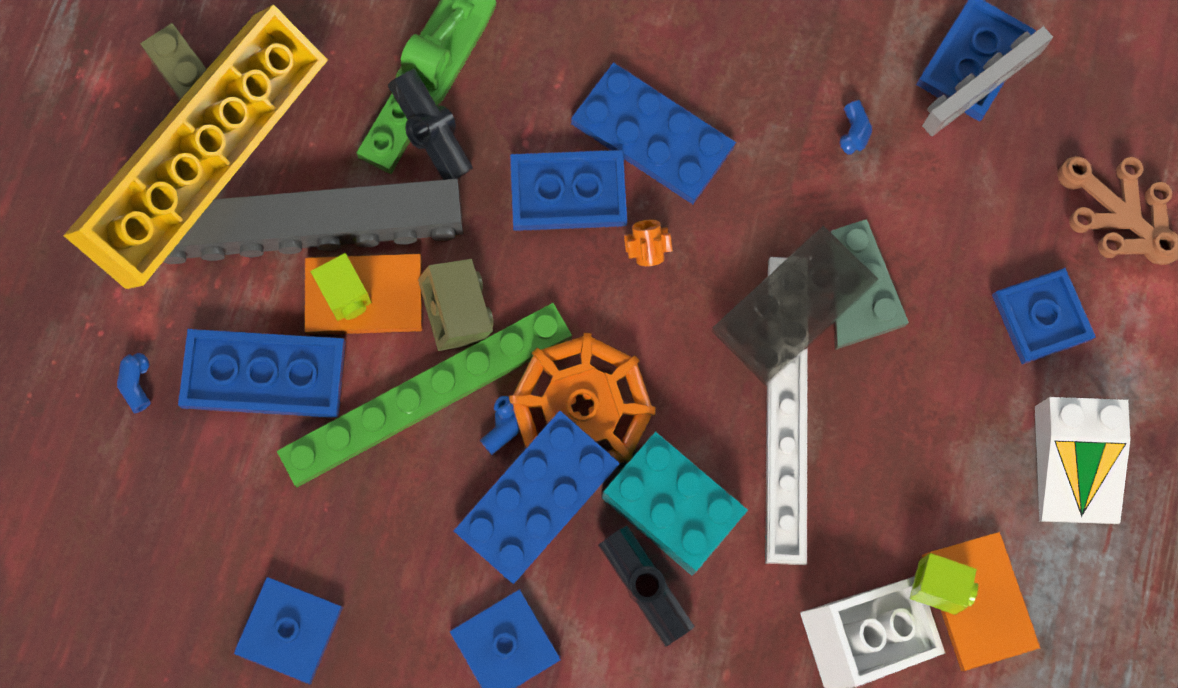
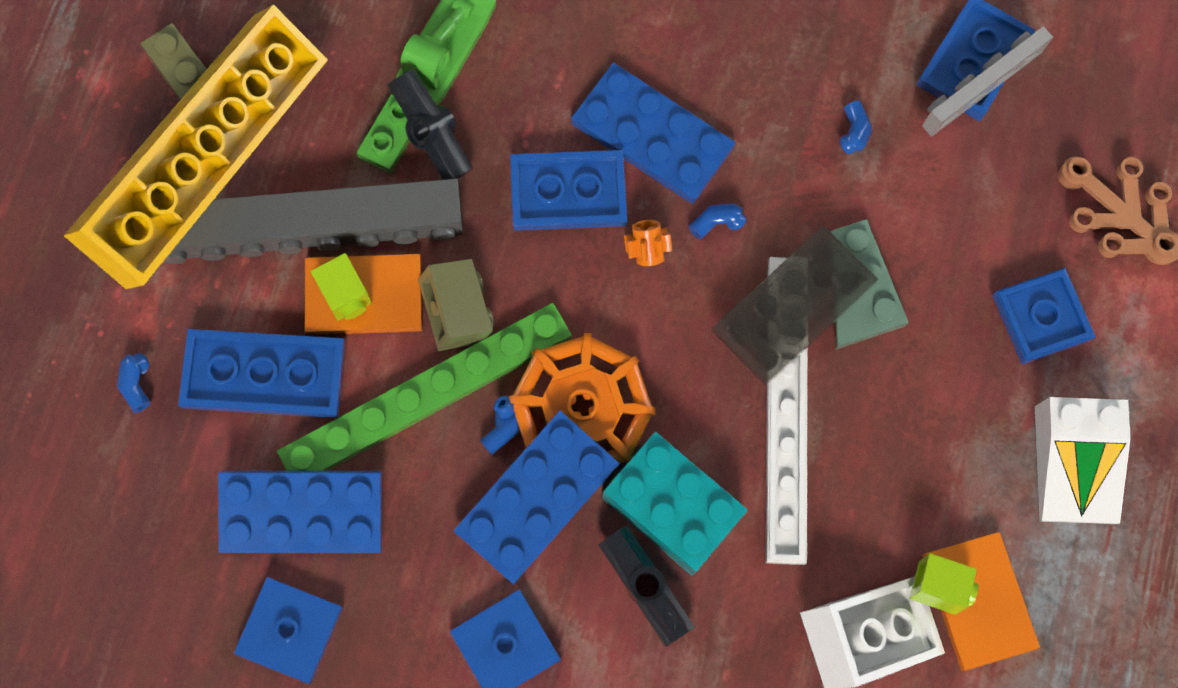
none -> blue plate [218,470,382,553]
none -> blue arm [688,203,746,240]

